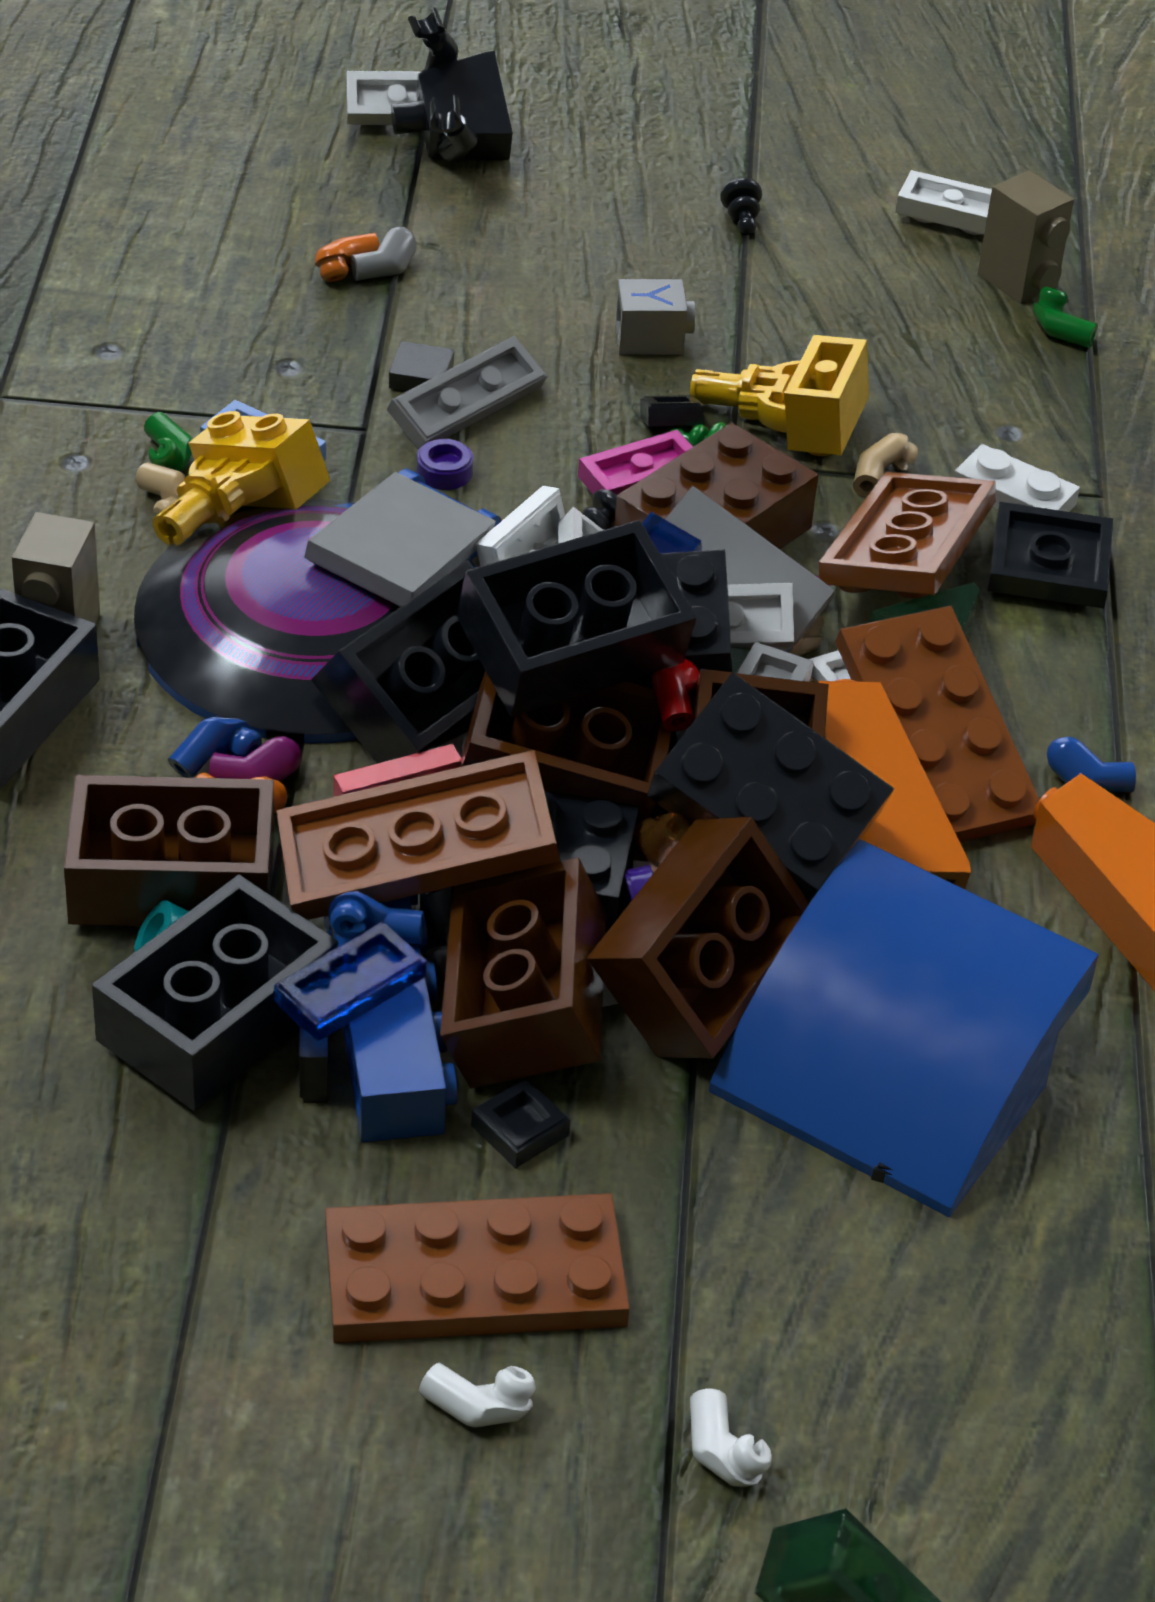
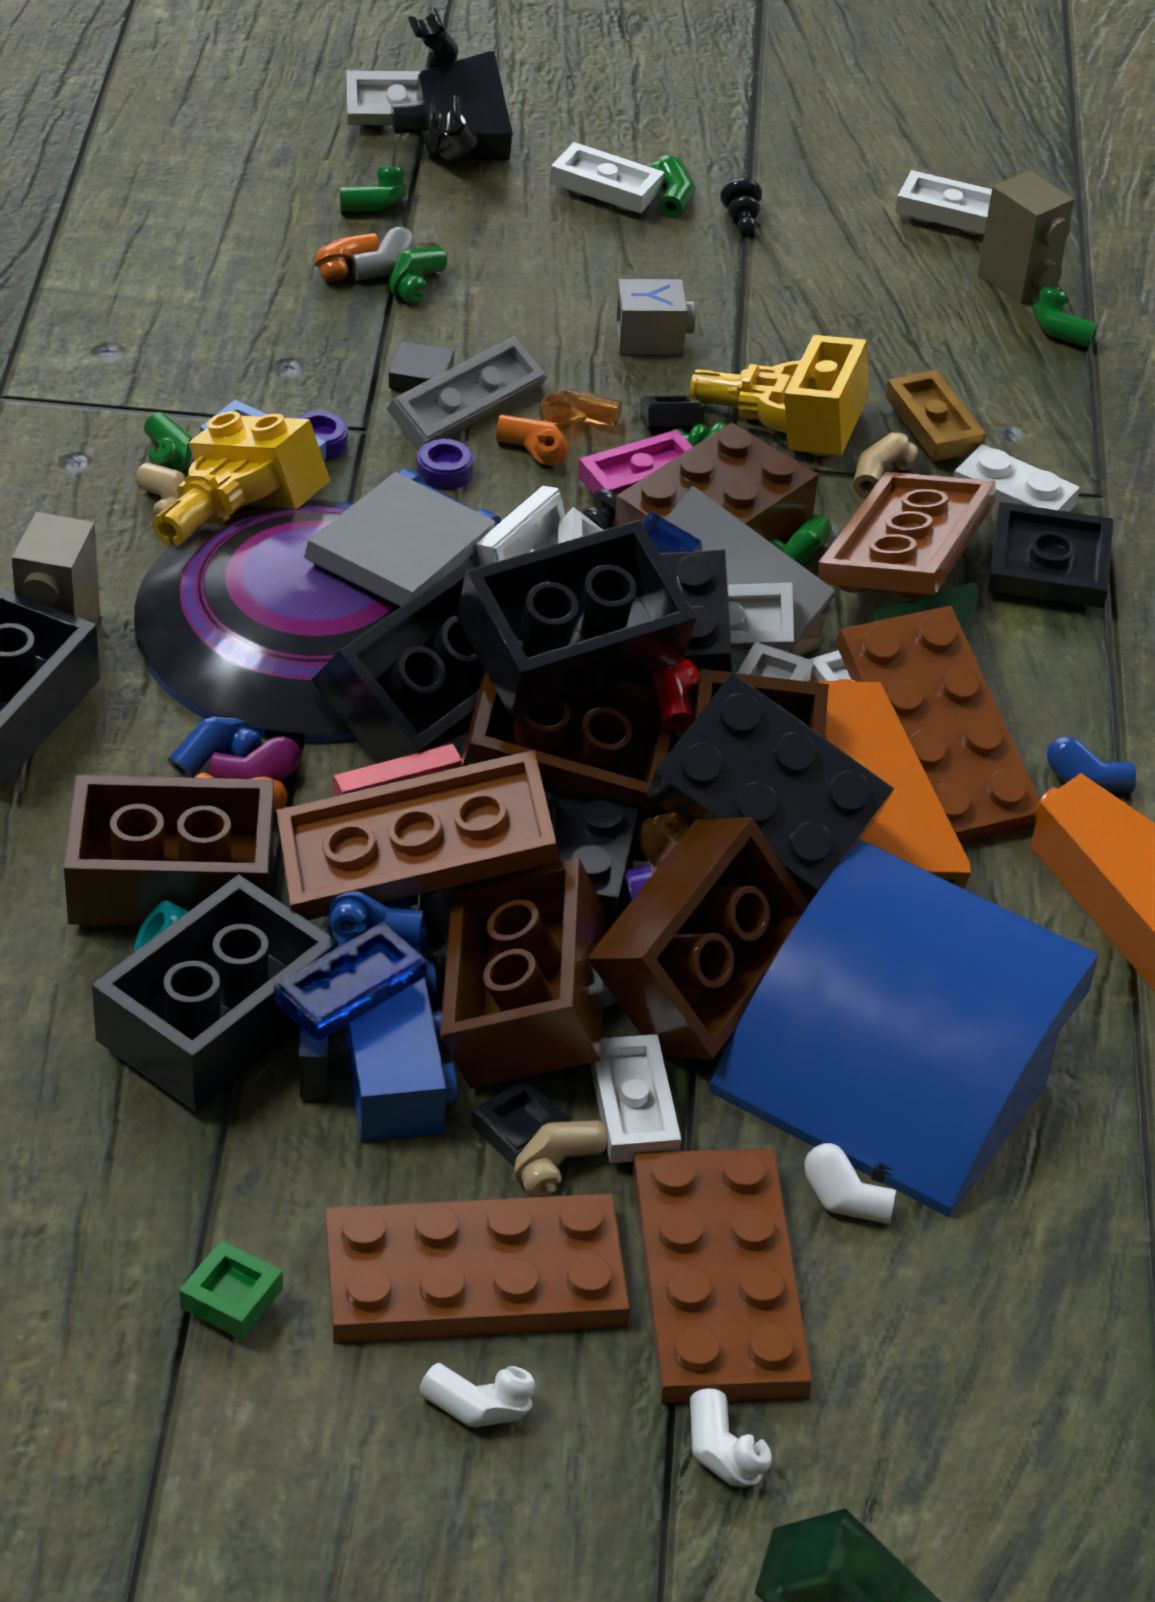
none -> green plate [179,1240,283,1340]
none -> dark purple tile [296,411,348,461]
none -> green arm [339,167,407,213]
none -> green arm [389,246,447,304]
none -> orange arm [496,414,568,466]
none -> tan arm [514,1120,607,1197]
none -> clear orange arm [539,389,622,430]
none -> white plate [550,142,664,213]
none -> white plate [589,1034,681,1163]
none -> dark orange plate [632,1149,812,1404]
none -> green arm [650,155,695,218]
none -> green arm [769,515,832,566]
none -> white arm [804,1143,896,1225]
none -> pearl gold plate [885,370,986,462]

